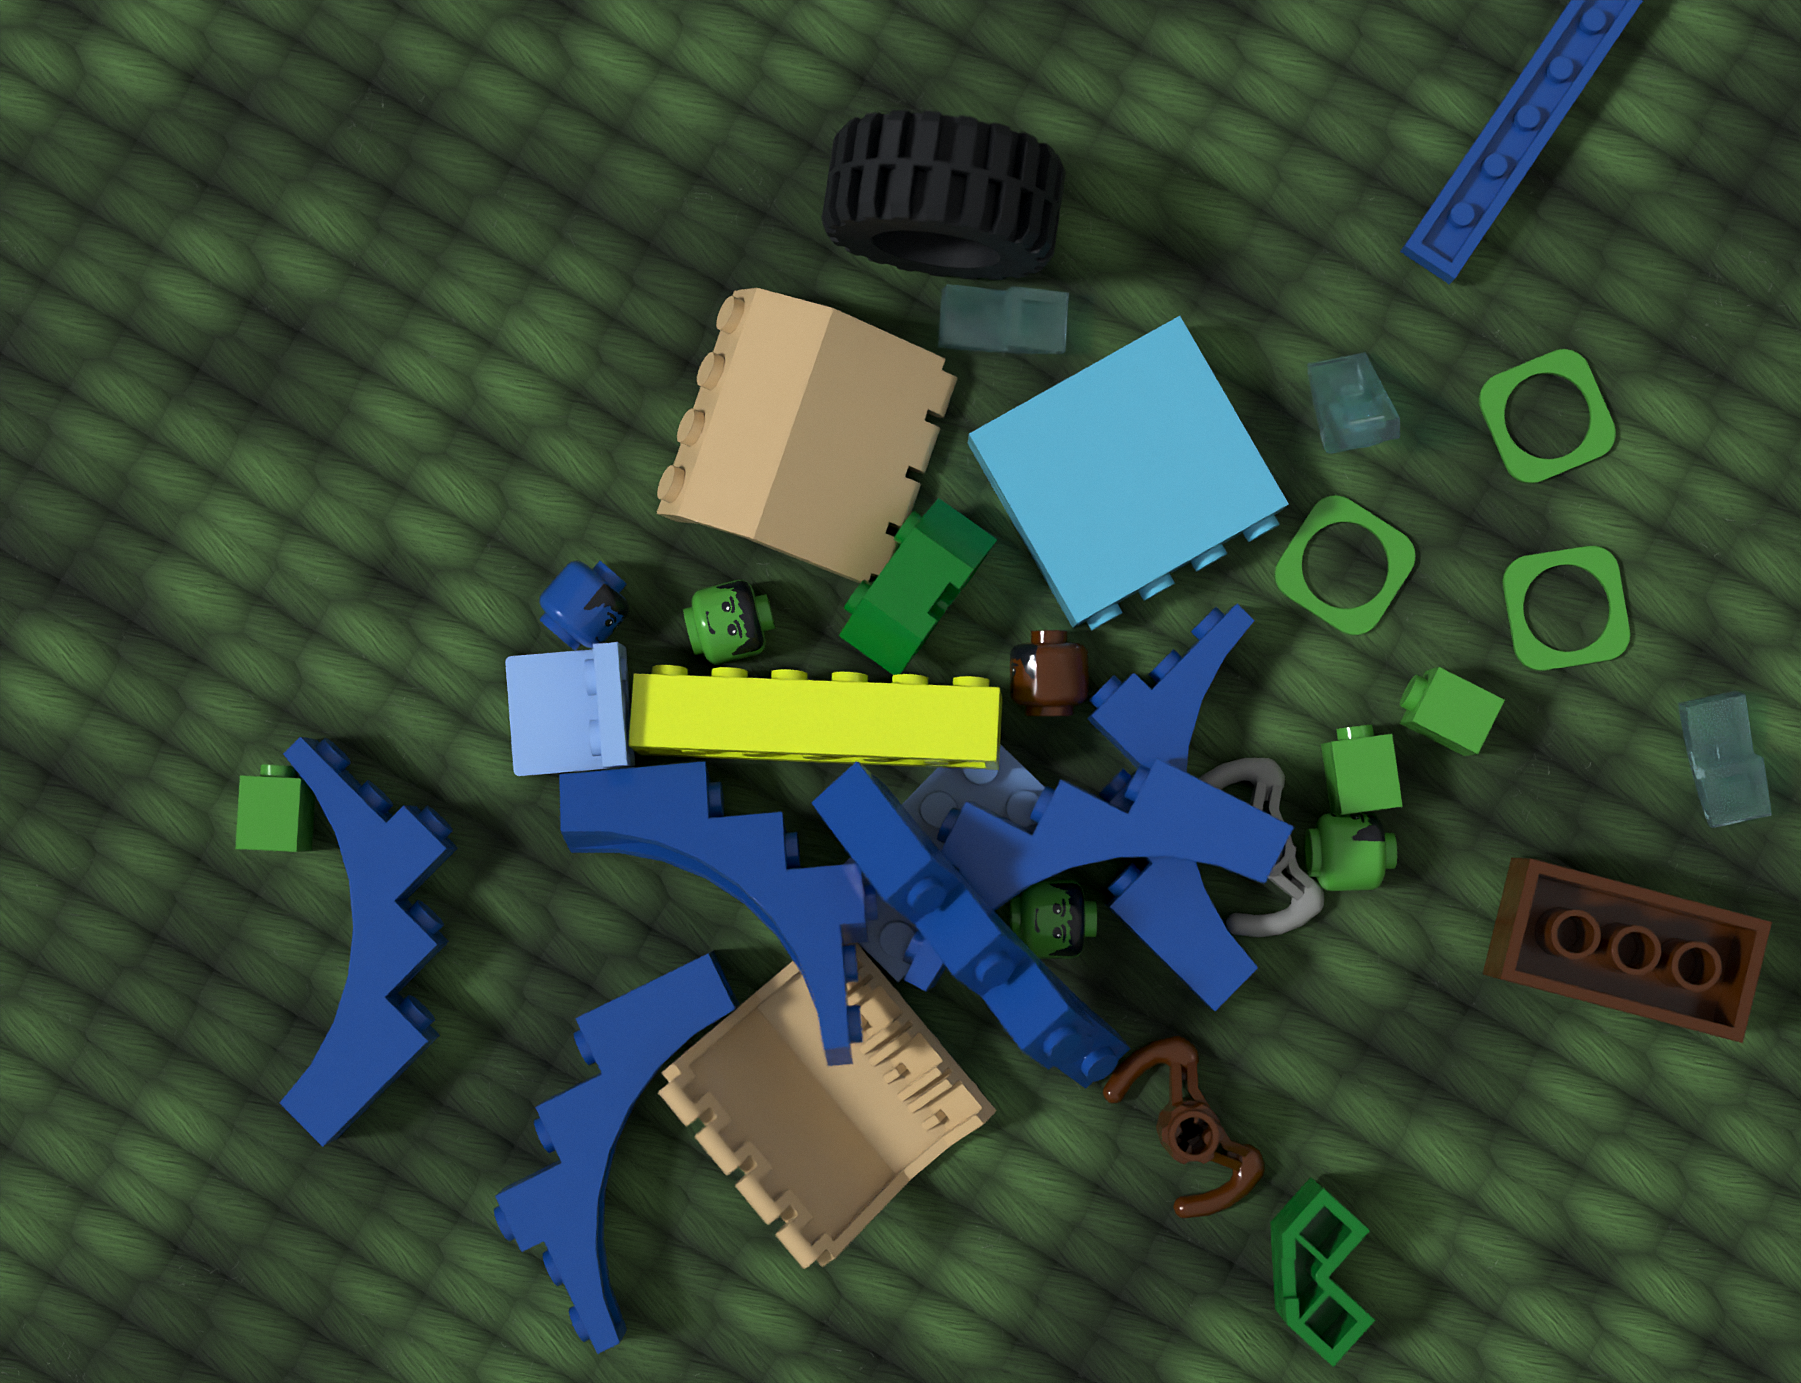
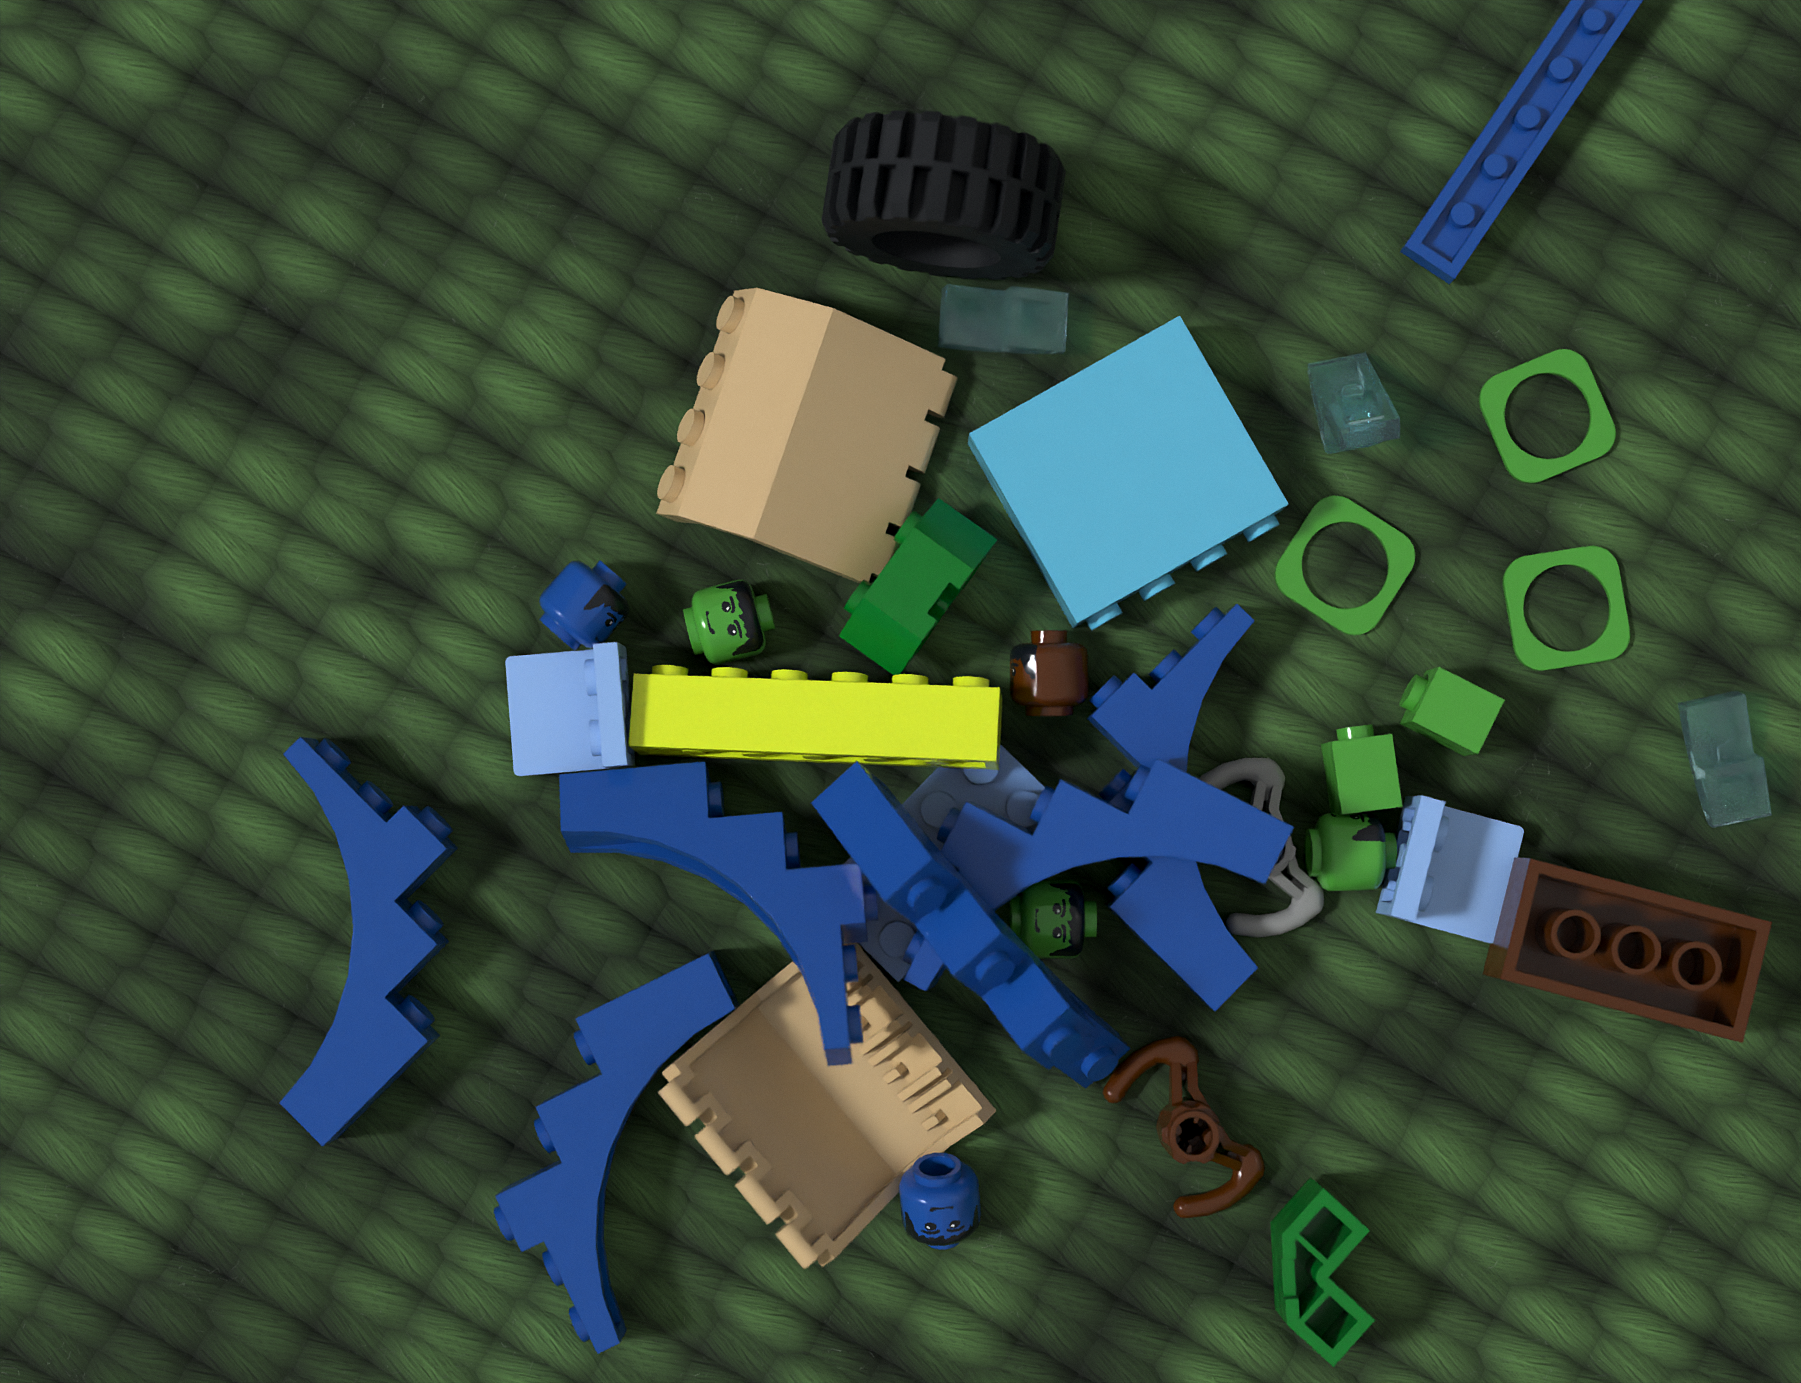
bright green brick [235,765,315,852] -> none
none -> blue head [899,1153,981,1250]
none -> light blue bracket [1376,795,1524,944]

